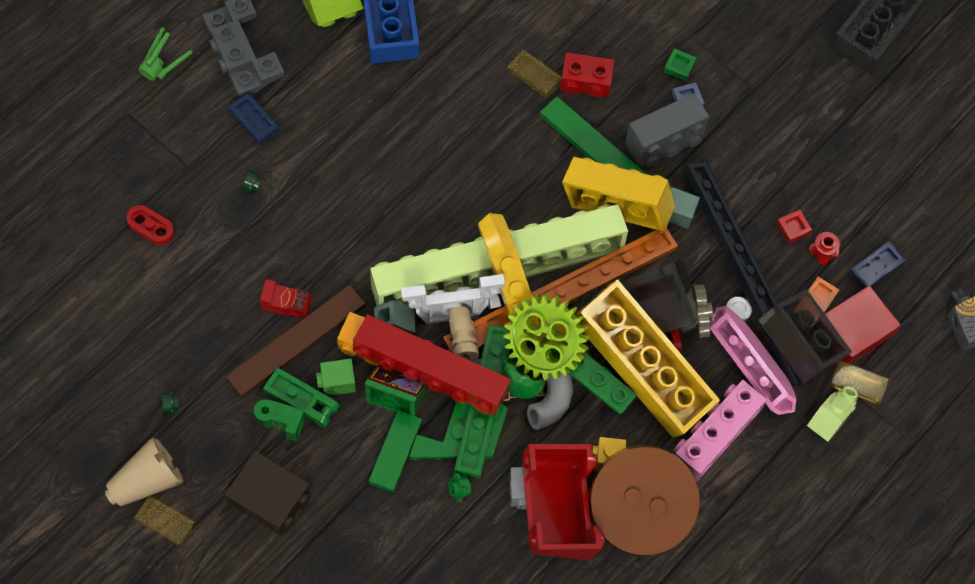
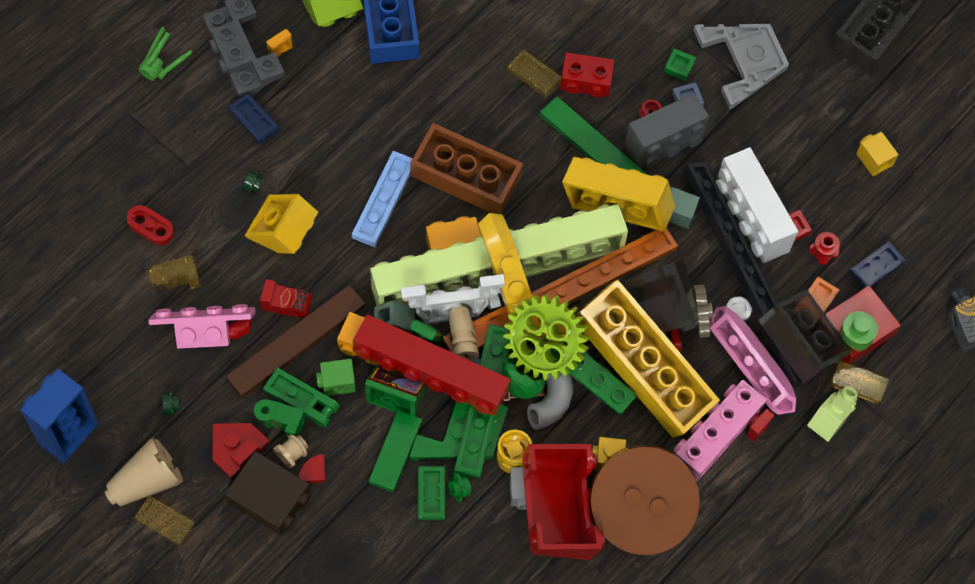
none -> blue brick [21,369,99,464]
none -> clear yellow leg [148,255,201,293]
none -> bright pink bracket [148,304,256,349]
none -> red plate [212,423,270,480]
none -> red arm [228,307,253,340]
none -> yellow slope [244,194,318,254]
none -> light orange tile [266,29,293,57]
none -> tan brick [273,434,308,469]
none -> red tile [298,454,325,483]
none -> light blue plate [352,151,413,247]
none -> dark orange brick [410,123,523,215]
none -> green plate [410,320,445,343]
none -> green plate [418,466,445,520]
none -> light orange brick [426,216,481,250]
none -> yellow wheel [496,429,532,473]
none -> red plate [639,100,662,118]
none -> light grey wing [693,24,789,109]
none -> white brick [716,148,798,263]
none -> red plate [746,409,775,442]
none -> bright green piece [840,311,878,351]
none -> yellow brick [856,131,899,177]

